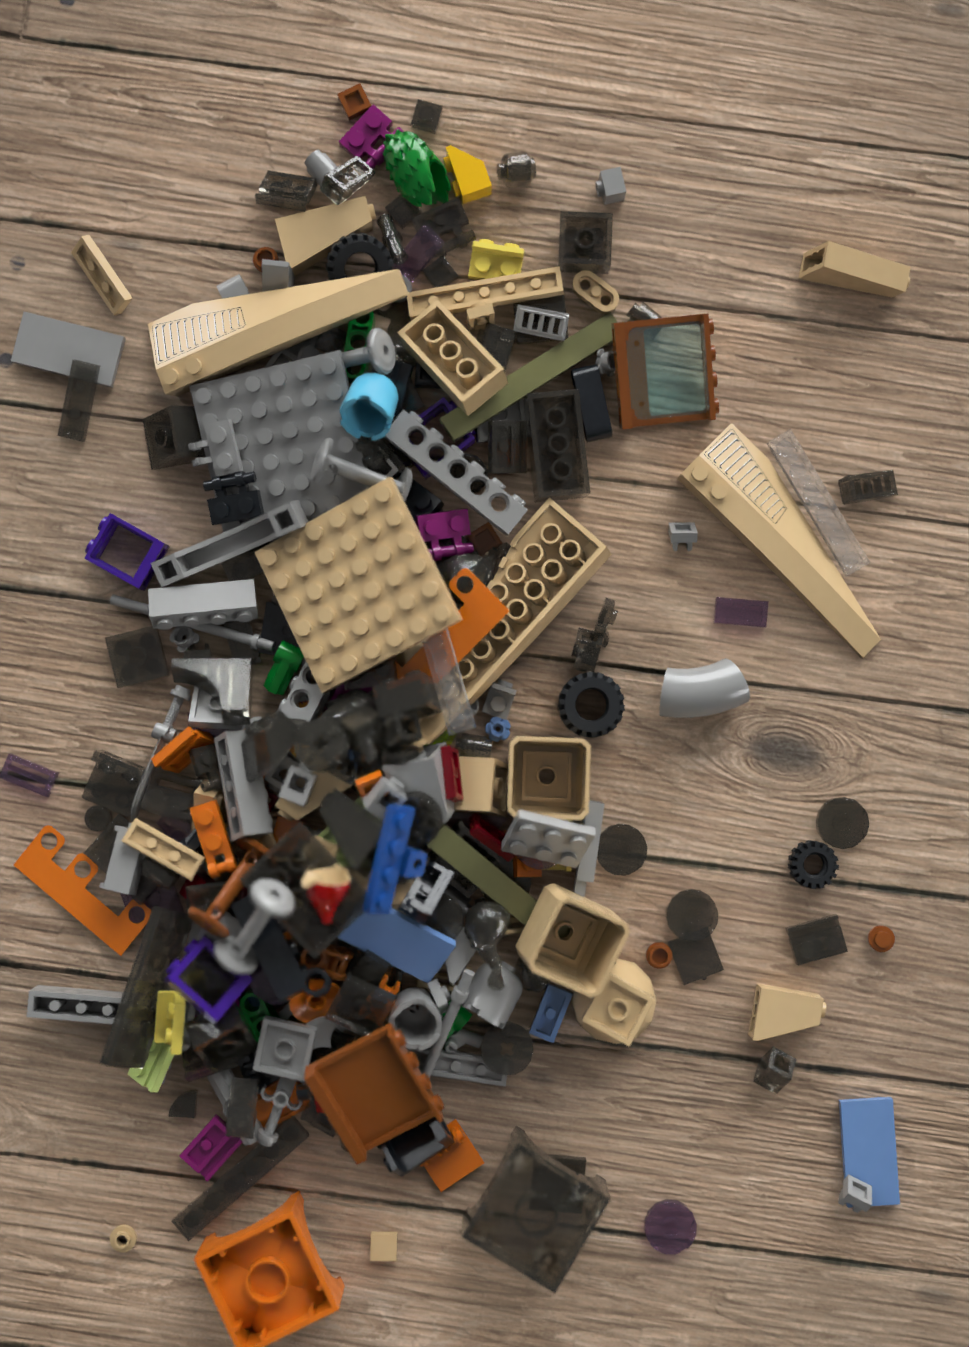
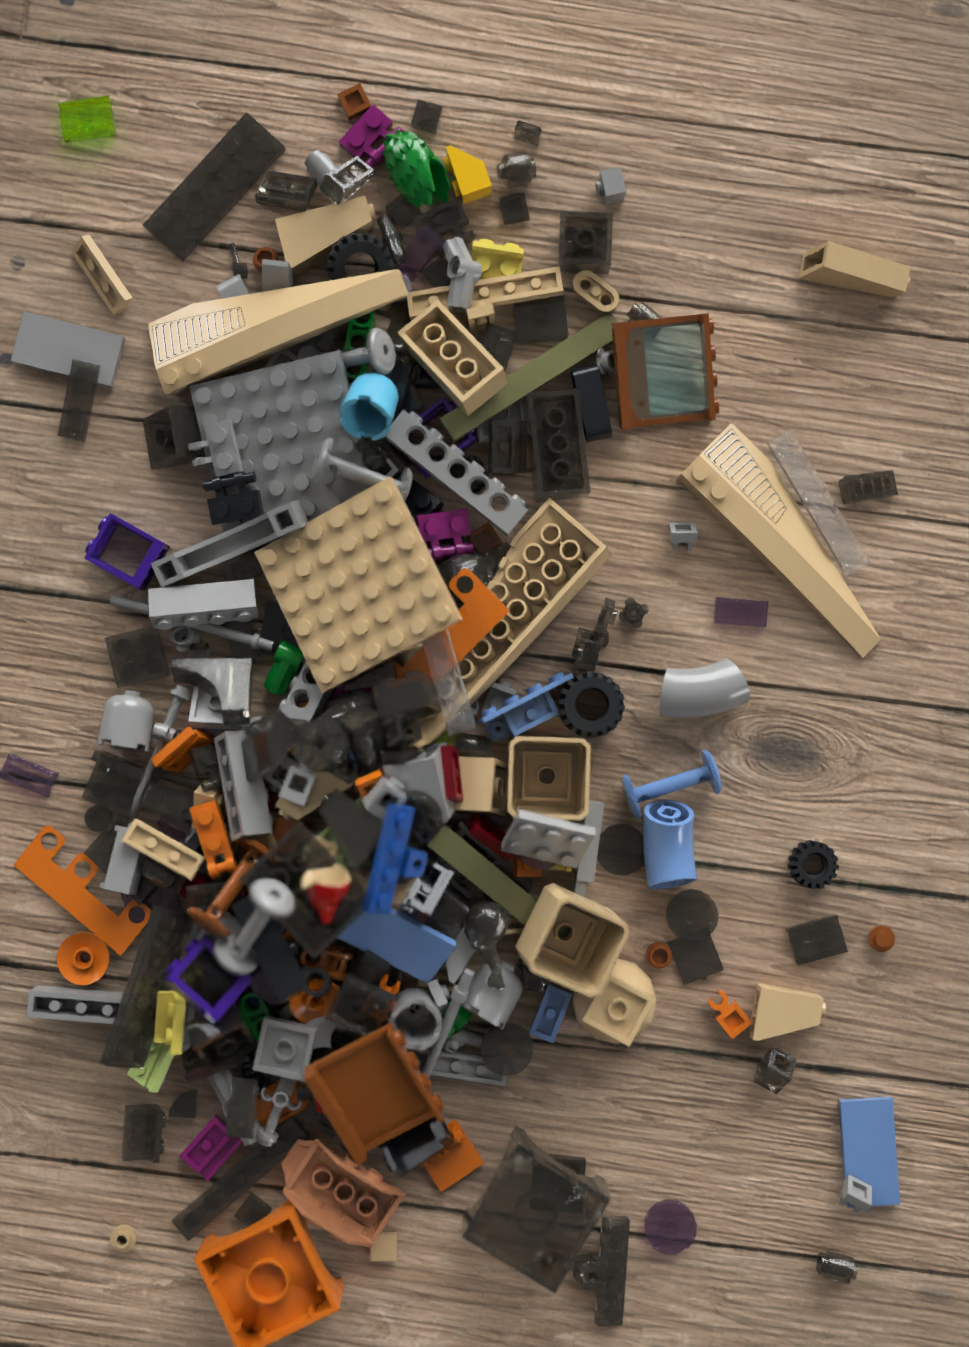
light grey slope [513,304,569,341] -> none
clear smoke tile [816,797,869,849] -> none
none -> orange dish [57,932,110,985]
none -> clear neon green plate [58,95,117,143]
none -> light grey cylinder [96,690,154,753]
none -> clear smoke bracket [122,1104,166,1163]
none -> clear smoke plate [143,112,286,262]
none -> clear smoke hand [229,243,248,278]
none -> clear smoke tile [234,1192,272,1227]
none -> nougat slope [281,1138,406,1247]
none -> light grey piece [443,237,482,313]
none -> medium blue bracket [476,672,574,737]
none -> clear smoke tile [499,192,530,225]
none -> clear smoke tile [514,120,542,147]
none -> clear smoke plate [573,1216,630,1327]
none -> clear smoke plate [618,598,649,628]
none -> medium blue hose [621,750,722,819]
none -> medium blue brick [643,799,698,890]
none -> orange plate [707,989,752,1039]
none -> clear smoke brick [816,1251,858,1284]

